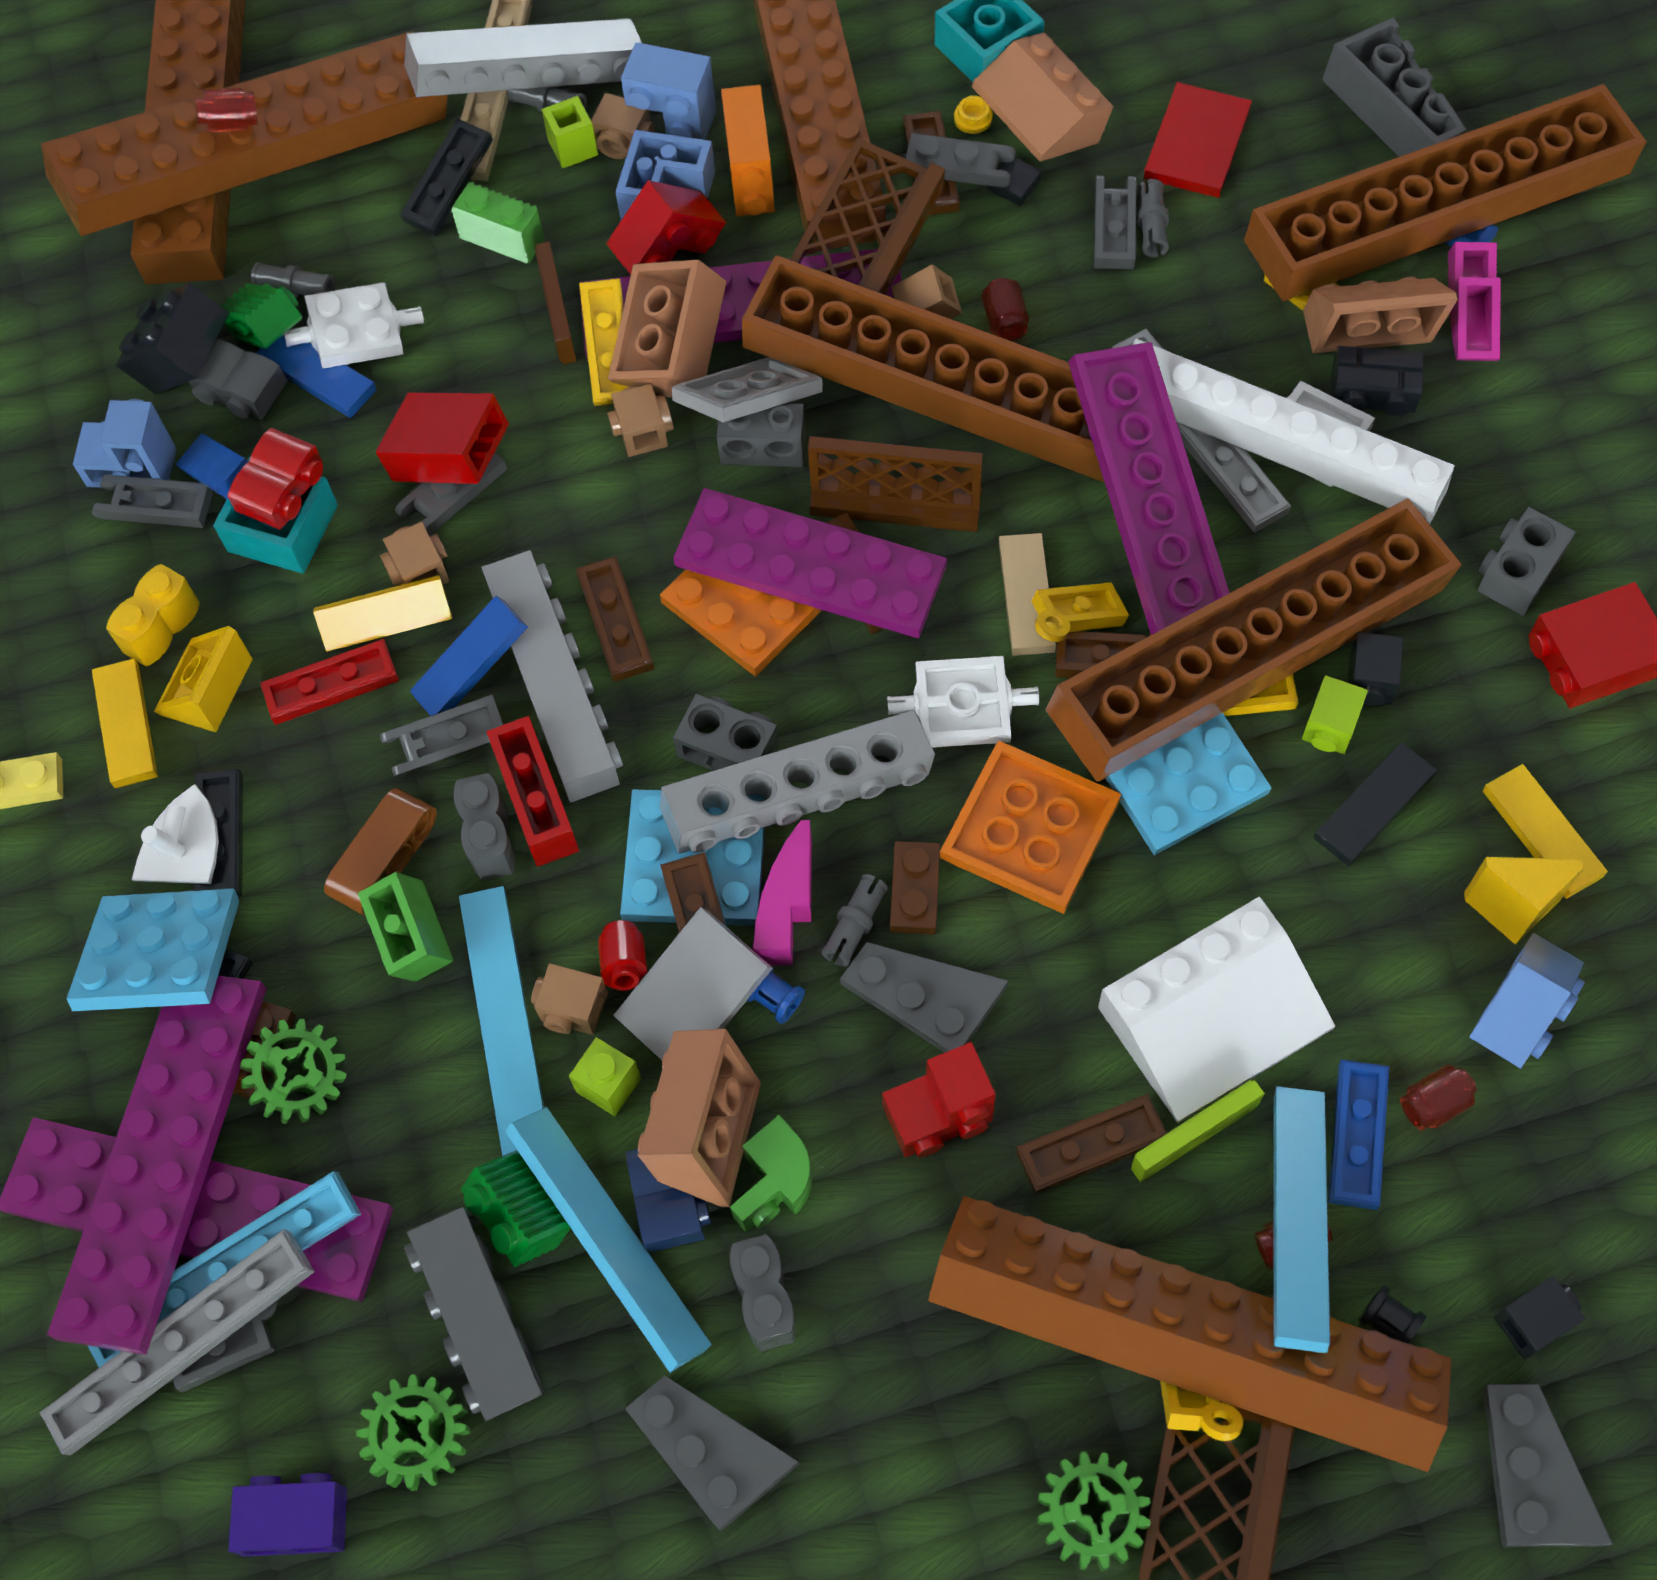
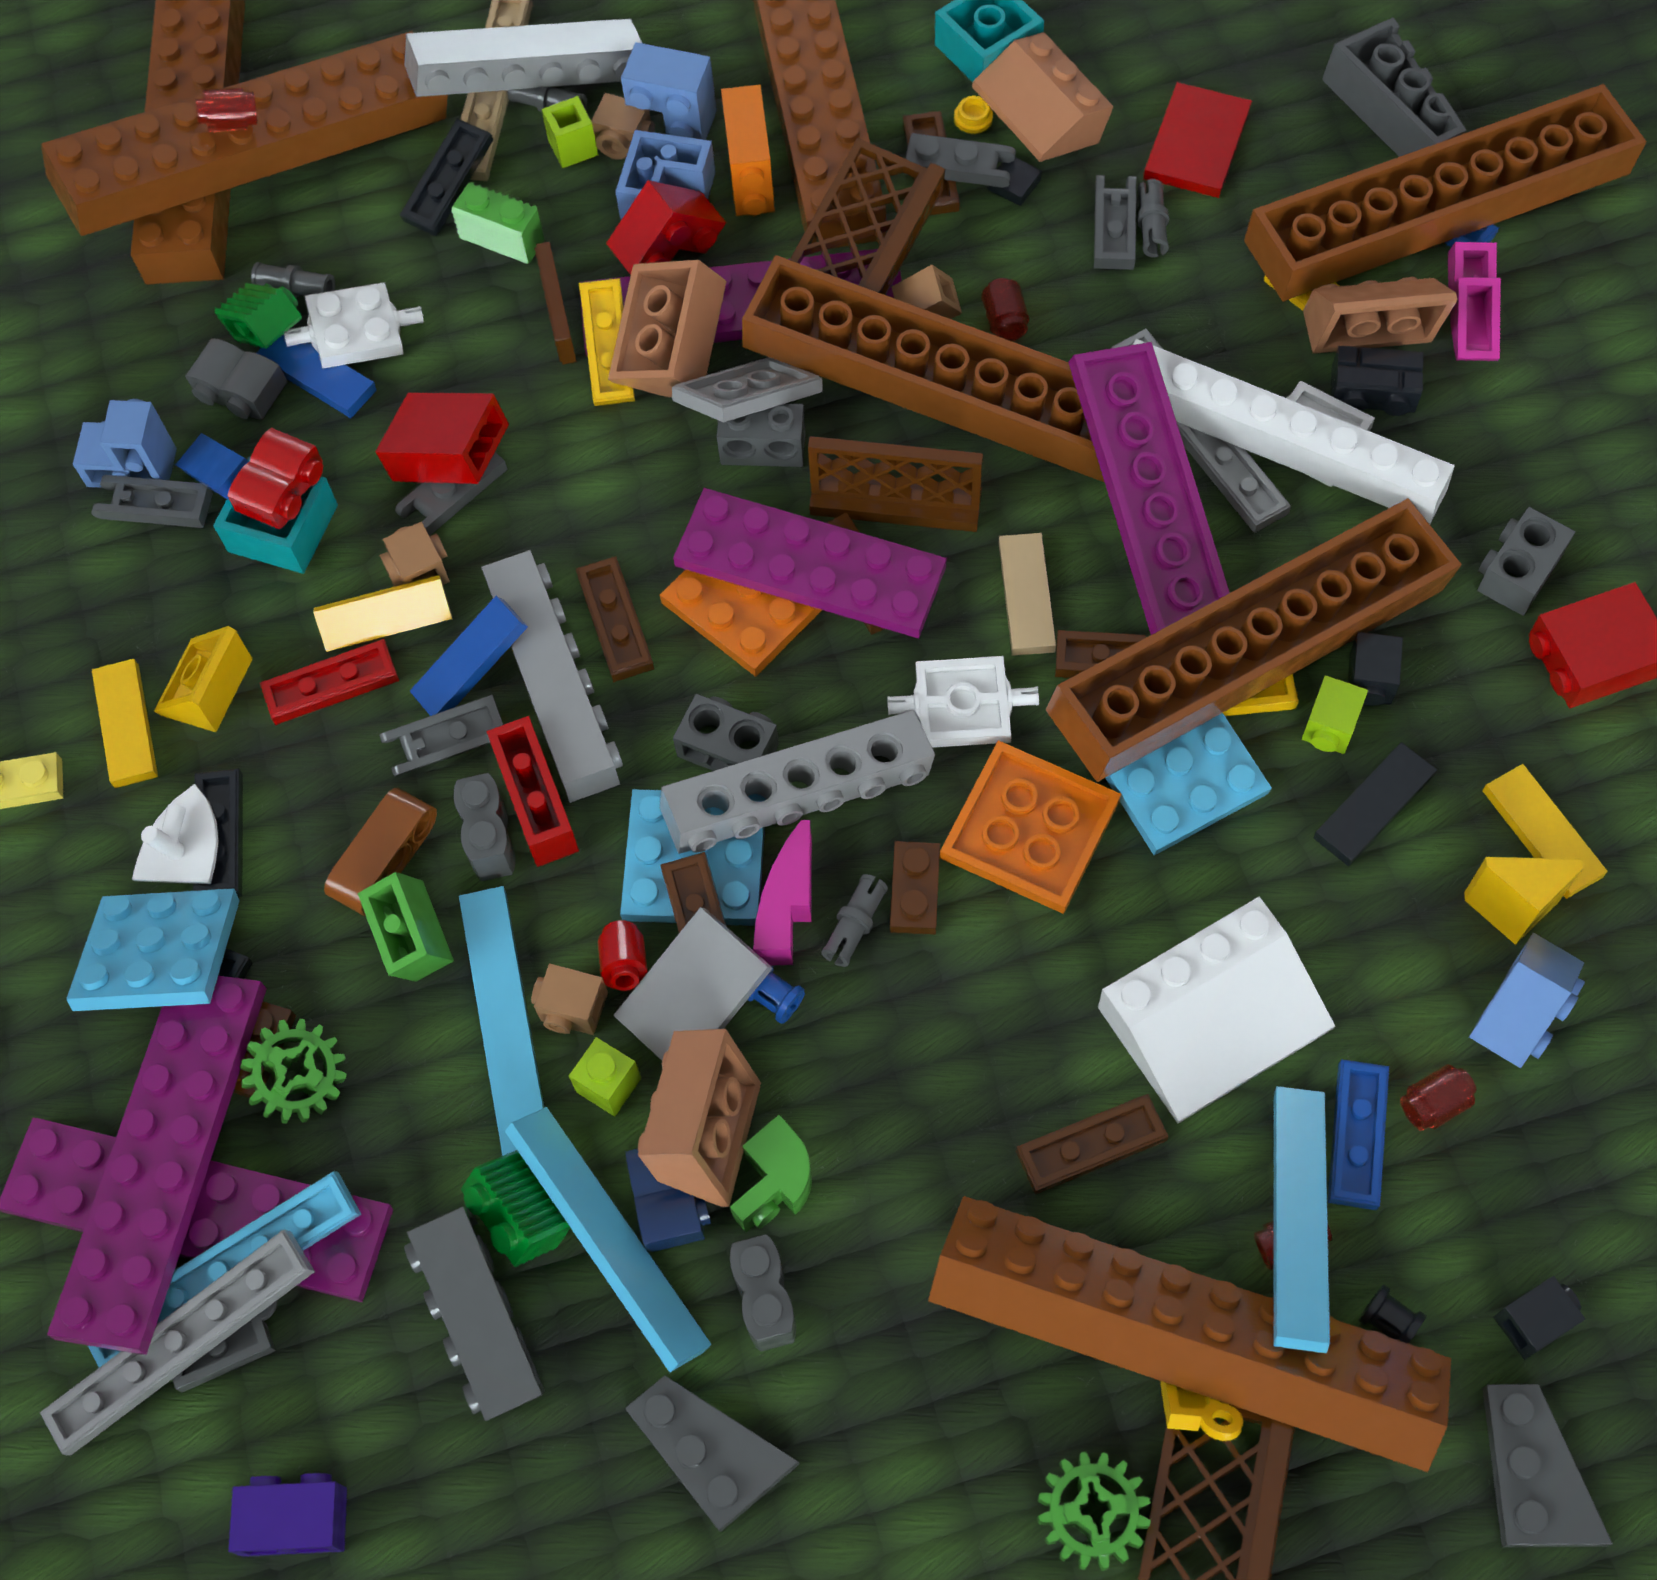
yellow brick [106,564,200,667] -> none
black brick [115,283,229,395] -> none
bright green gear [356,1374,470,1491] -> none
medium nougat brick [607,384,674,457] -> none
dark grey wing [840,942,1008,1053] -> none
red brick [882,1042,996,1158] -> none
yellow hinge [1031,582,1129,642] -> none
lime tile [1131,1080,1265,1183] -> none

